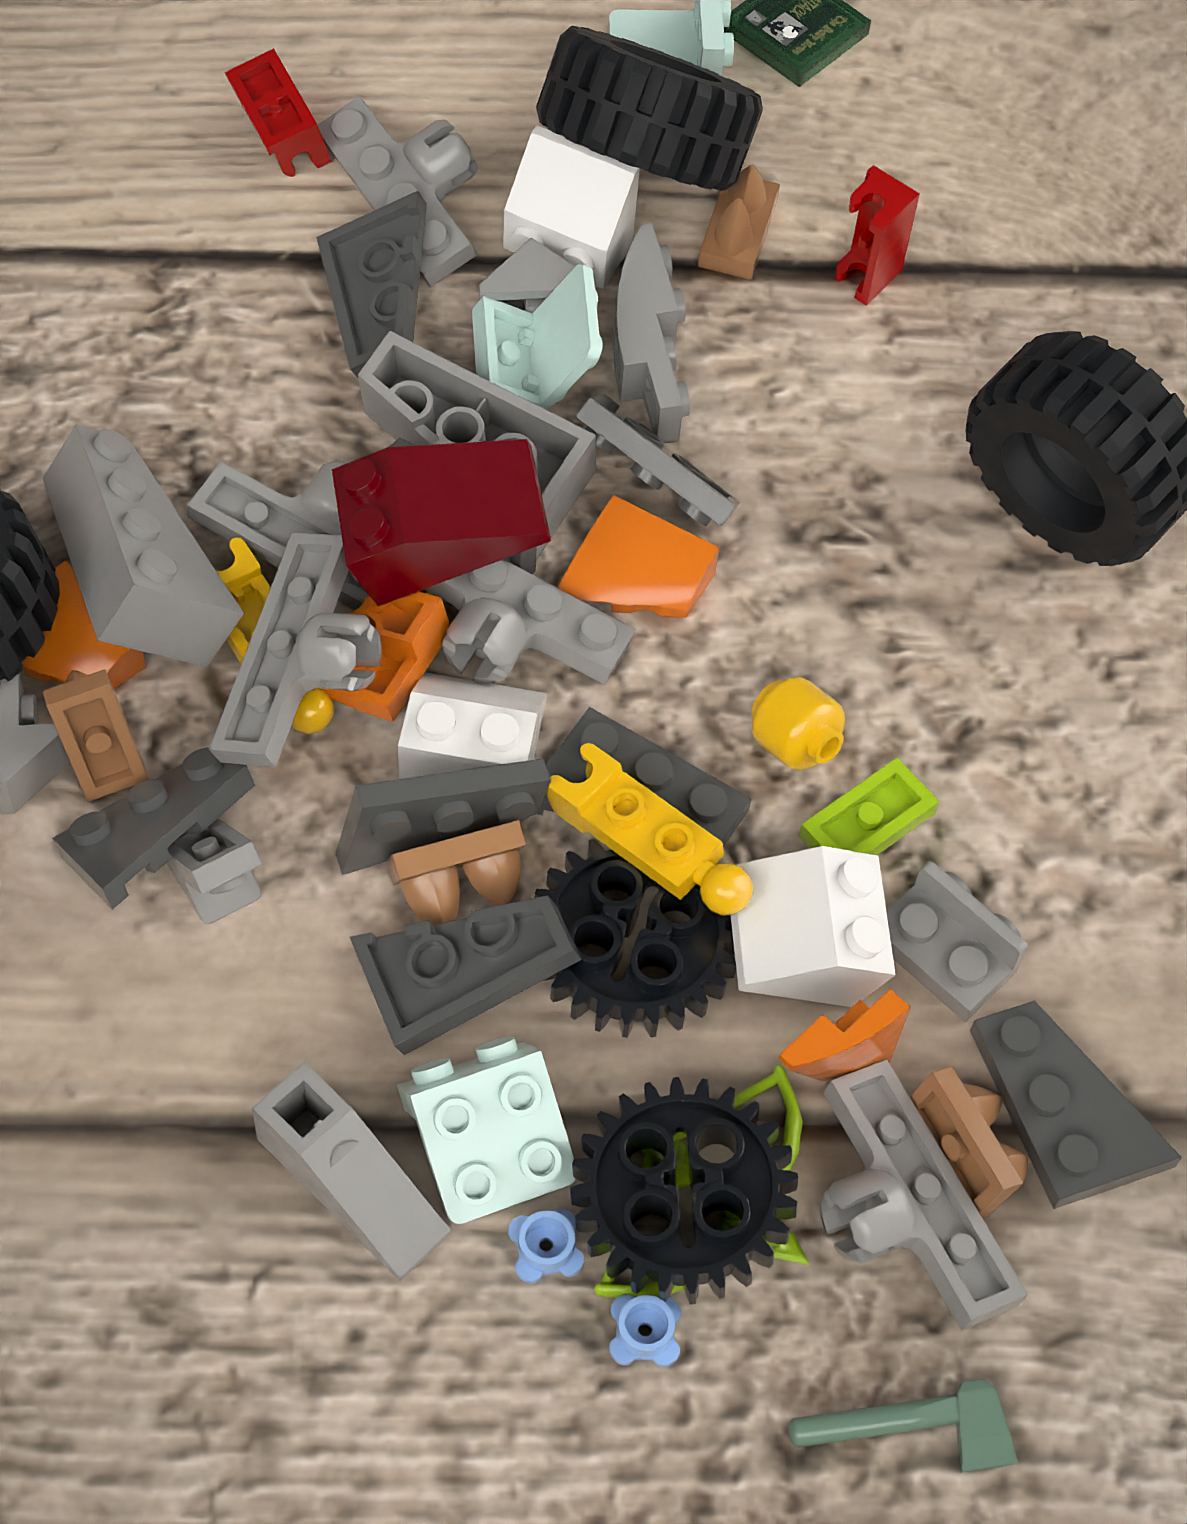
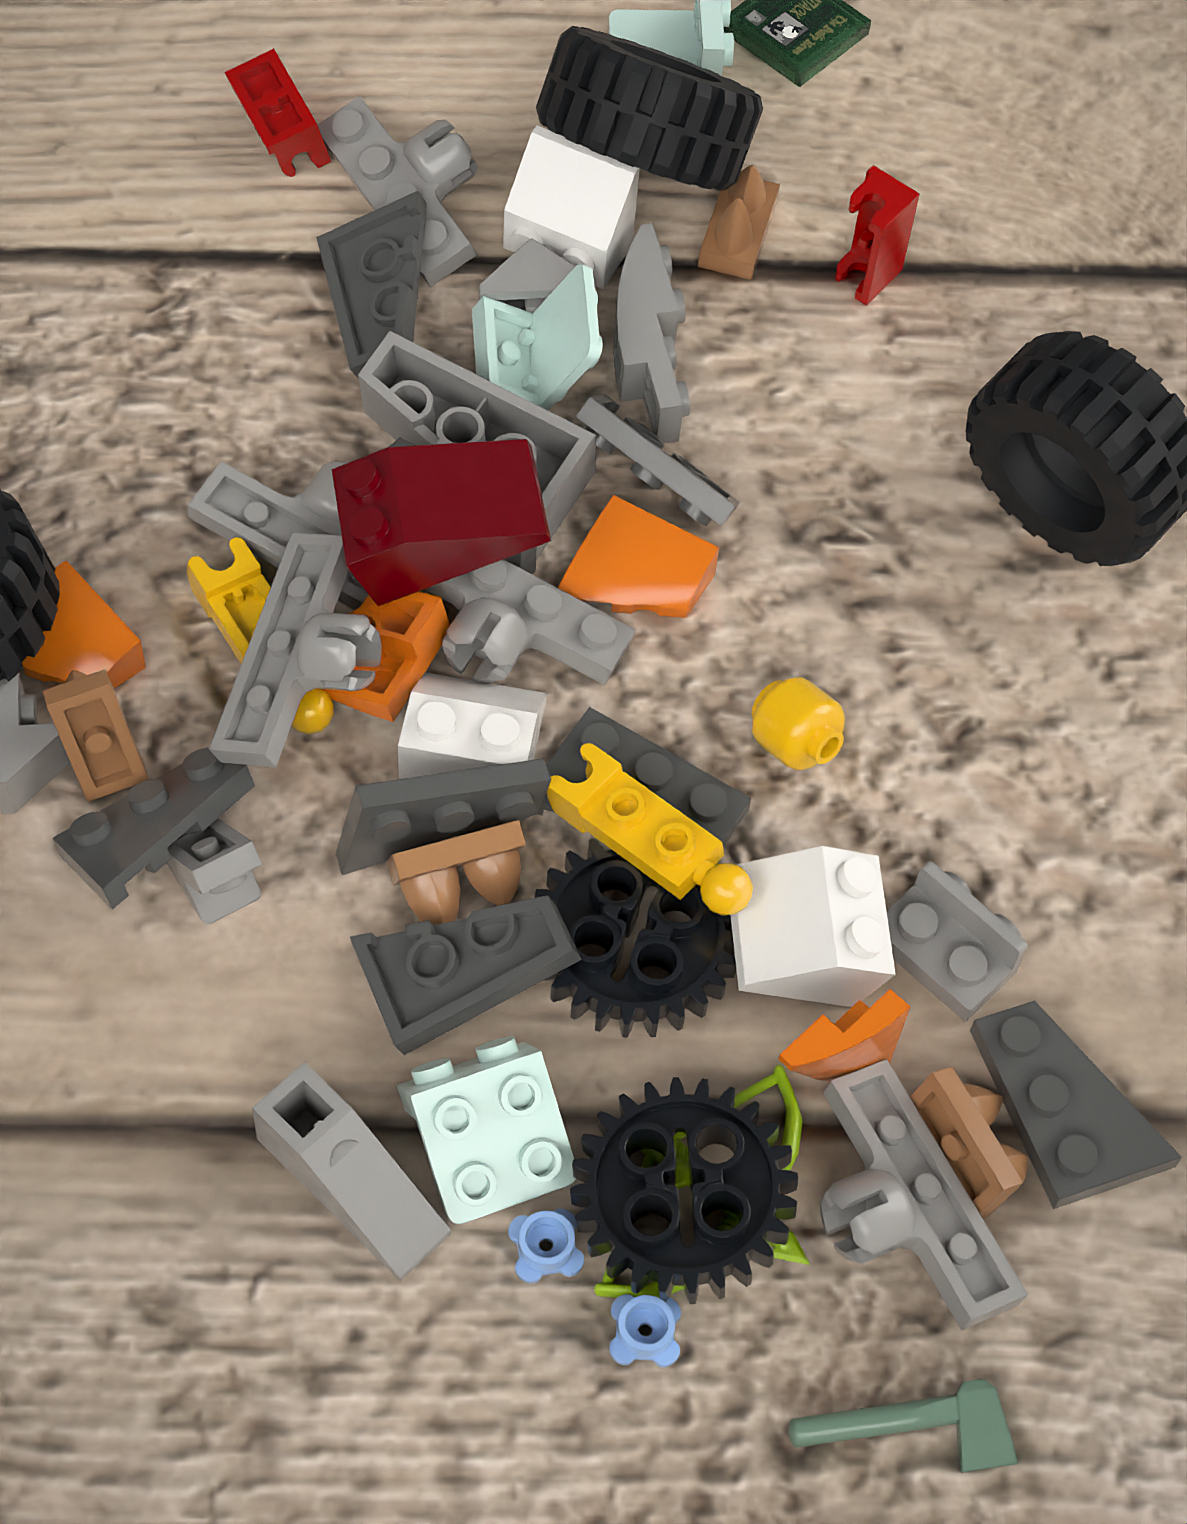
light grey wedge [43,424,244,667] -> none
lime plate [799,757,940,855] -> none

